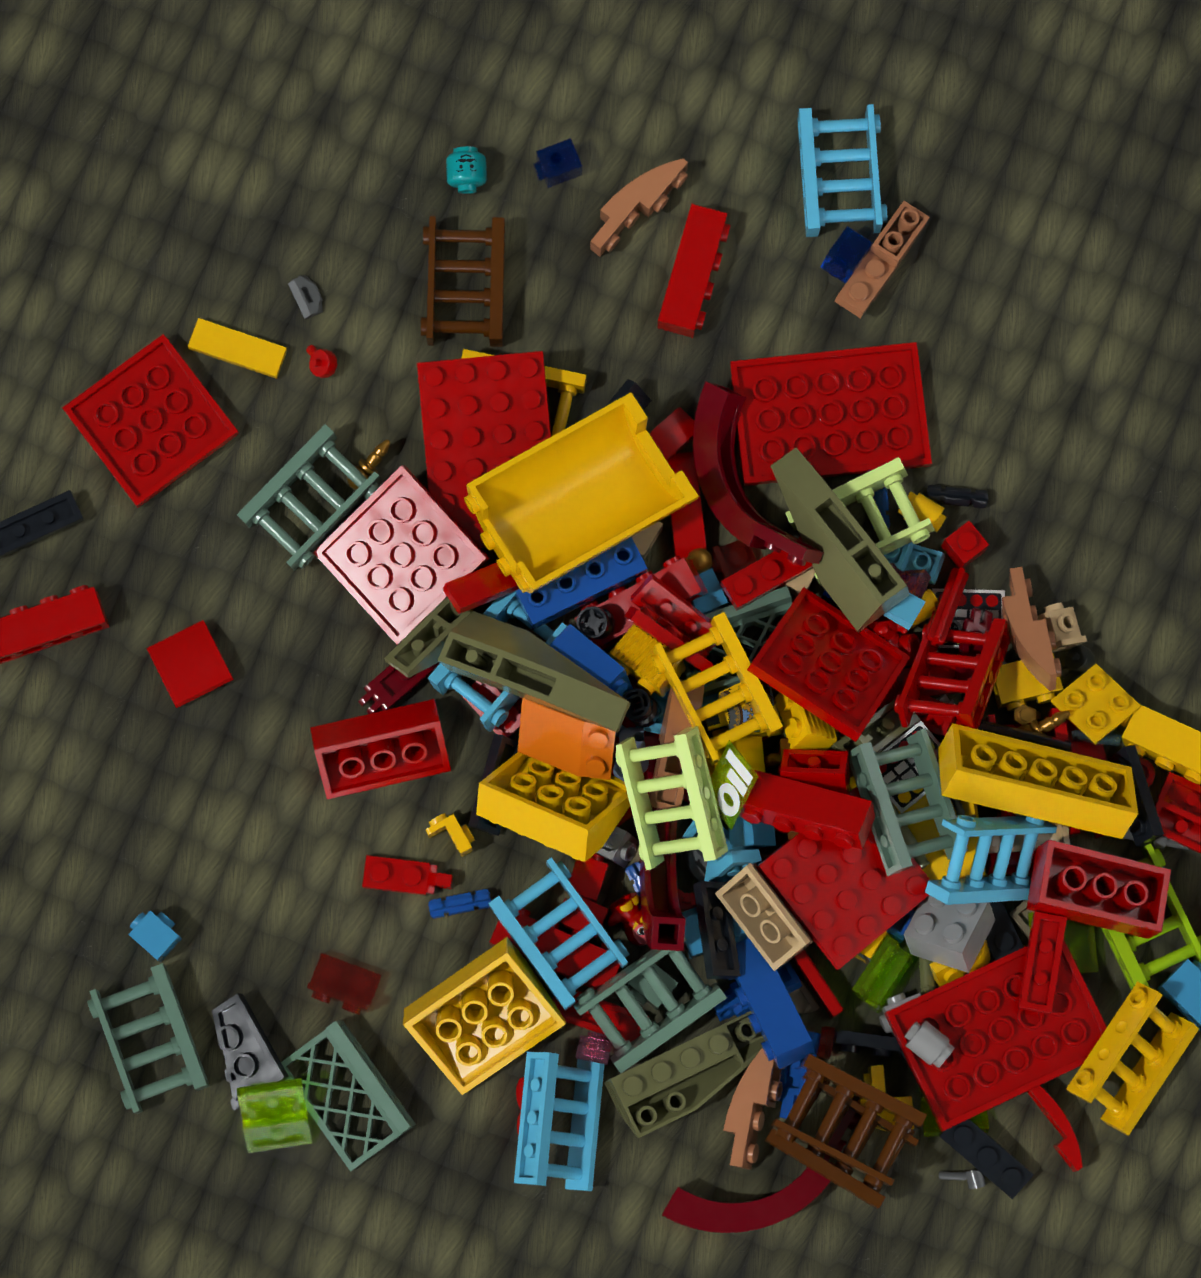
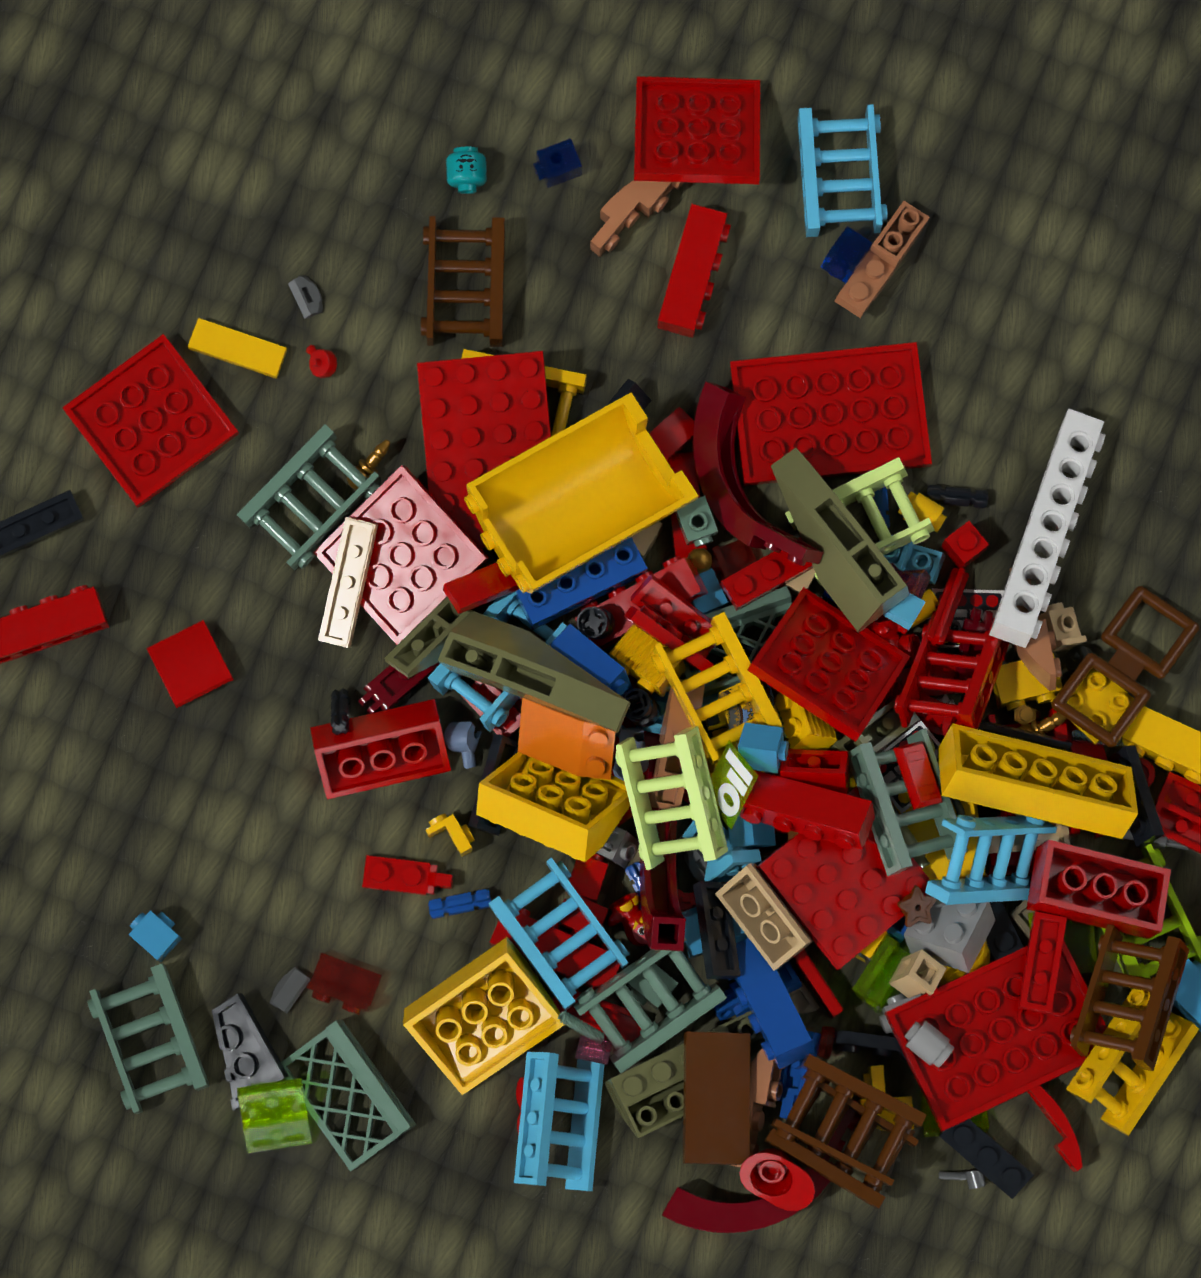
none -> dark grey piece [270,967,311,1014]
none -> tile [318,517,378,648]
none -> black axle [331,688,350,735]
none -> sand blue piece [444,722,482,769]
none -> sand green piece [558,1011,604,1044]
none -> red plate [634,76,760,185]
none -> sand green brick [675,496,718,548]
none -> reddish brown tile [683,1031,750,1165]
none -> dark azure brick [738,722,789,773]
none -> red piece [739,1148,815,1211]
none -> tan brick [889,949,947,999]
none -> red tile [893,741,943,810]
none -> reddish brown plate [897,885,937,927]
none -> white brick [989,409,1106,648]
none -> reddish brown bar [1051,586,1199,747]
none -> reddish brown fence [1070,924,1189,1071]

